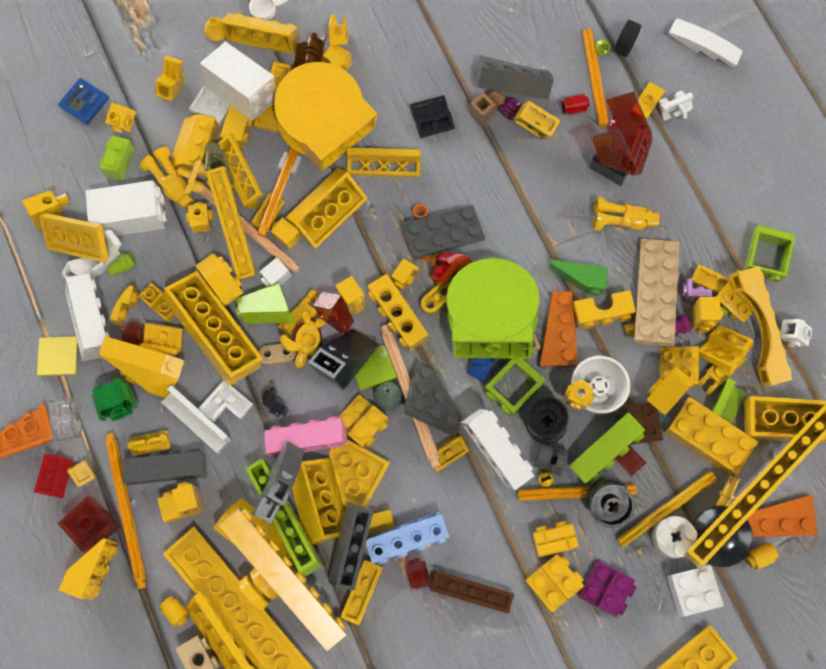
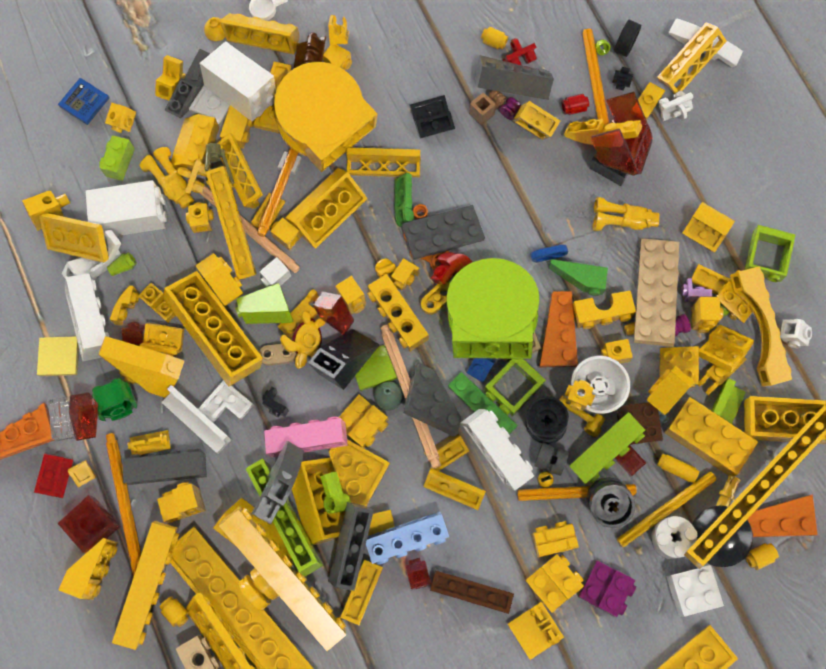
none -> clear red slope [69,392,98,441]
none -> yellow brick [112,521,180,650]
none -> dark grey slope [165,49,210,119]
none -> lime piece [321,472,351,514]
none -> yellow plate [375,258,396,278]
none -> bright green hinge [395,173,414,227]
none -> yellow plate [423,468,486,510]
none -> bright green plate [448,372,518,435]
none -> yellow brick [481,26,509,50]
none -> red hips [502,38,537,66]
none -> yellow hinge [508,602,564,660]
none -> blue tile [530,245,568,263]
none -> yellow brick [559,395,606,437]
none -> yellow slope [564,119,642,146]
none -> yellow brick [601,339,633,364]
none -> black gear [612,67,634,91]
none -> yellow fence [657,22,727,95]
none -> yellow piece [657,453,700,483]
none -> yellow brick [682,202,735,253]

